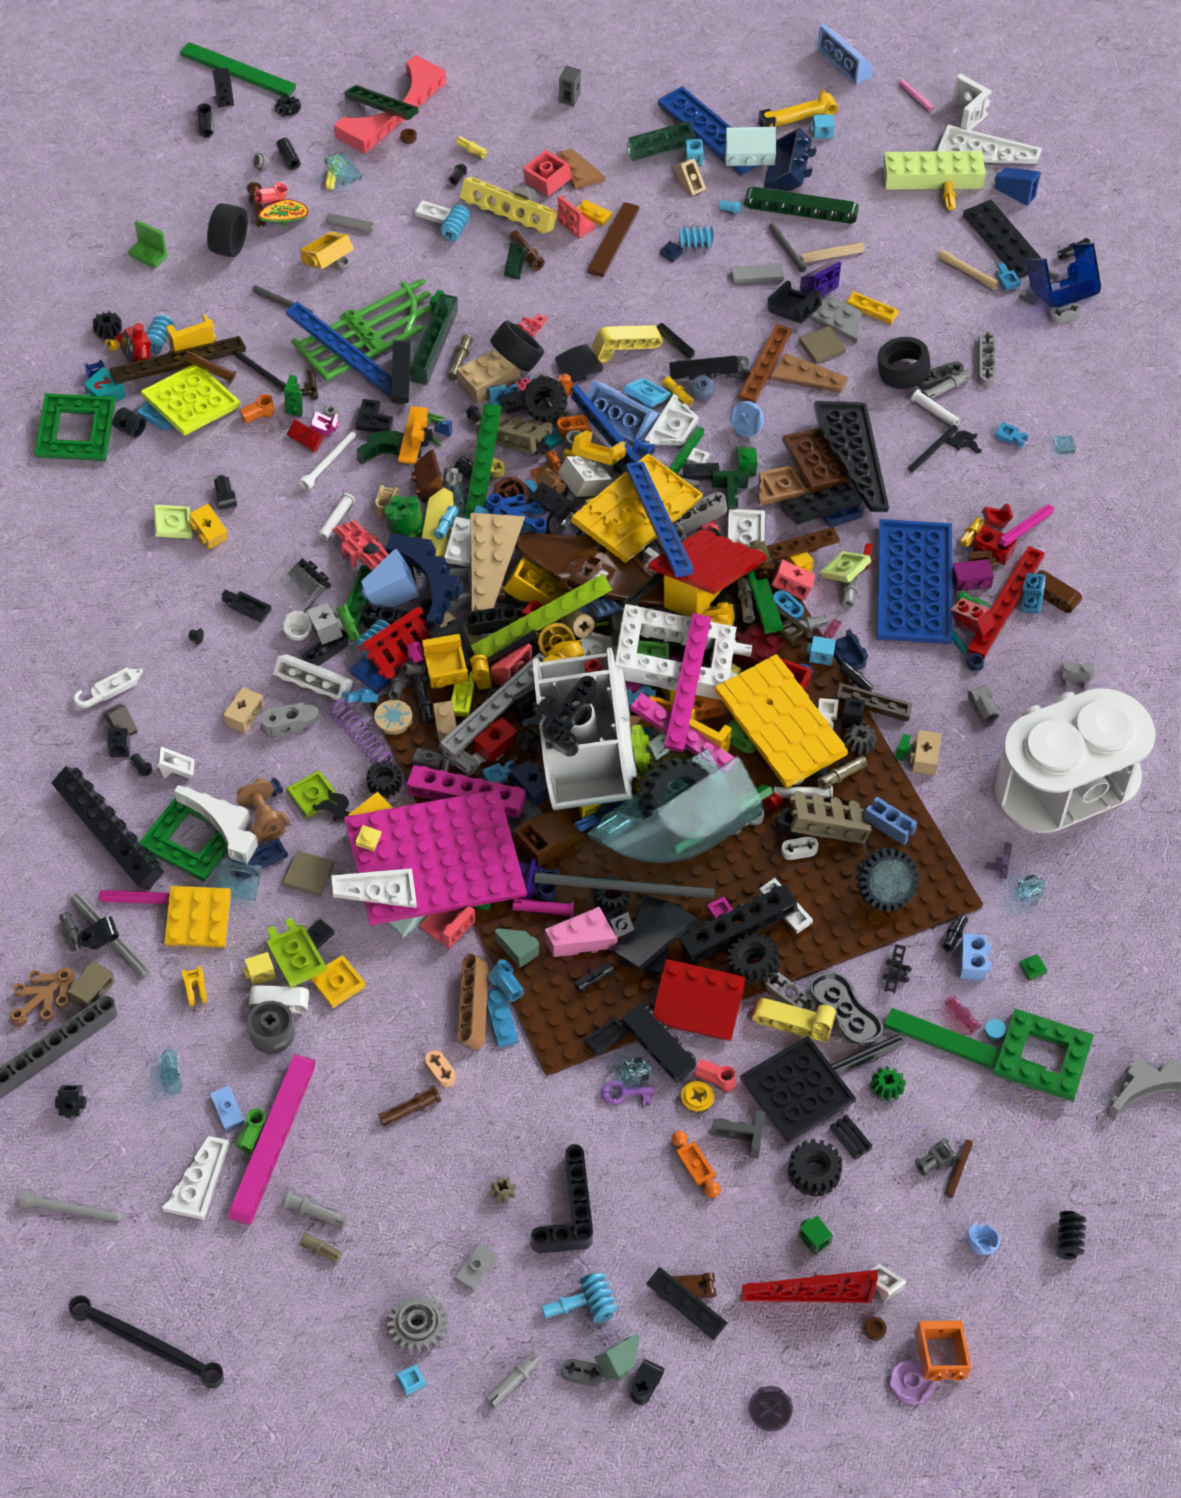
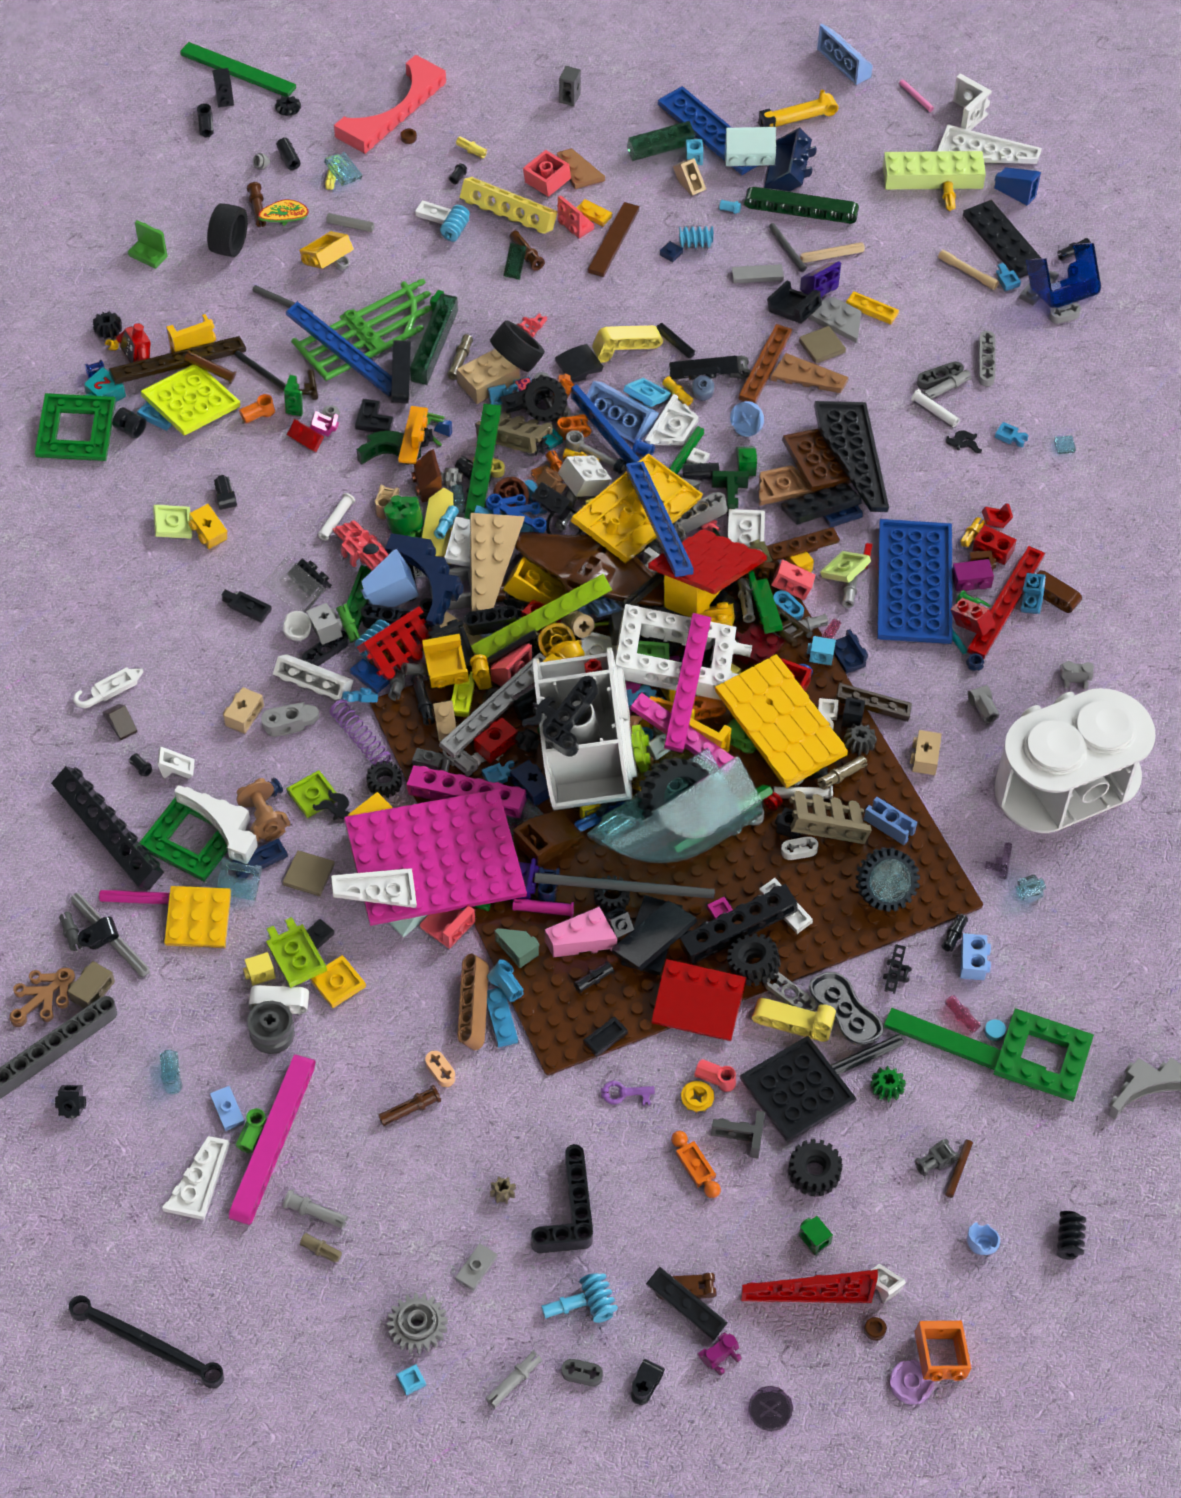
light grey piece [18,1190,121,1221] -> none
black brick [107,728,130,758] -> none
medium azure piece [146,315,175,354] -> none
yellow piece [181,966,208,1007] -> none
black piece [188,628,204,645] -> none
coral piece [254,182,288,204] -> none
white piece [298,432,356,491] -> none
dark green plate [344,85,419,120] -> none
light yellow plate [356,825,381,852] -> none
tan tile [374,700,413,735] -> none
dark pink plate [407,642,425,663] -> none
black pin [466,406,482,423] -> none
light grey slope [513,185,539,202] -> none
yellow panel [571,430,626,465] -> none
sand green slope [595,1334,639,1381] -> none
clear light blue head [620,1056,652,1086] -> none
black brick [622,1002,696,1084] -> none
medium azure brick [810,114,835,138] -> none
black tile [830,1114,873,1160] -> none
black pin [839,661,875,691] -> none
black tyre [877,337,931,389] -> none
green plate [895,734,912,761] -> none
black bar [908,425,958,472] -> none
dark pink axle [999,504,1054,547] -> none
green plate [1019,954,1047,981] -> none
none -> magenta piece [697,1332,742,1375]

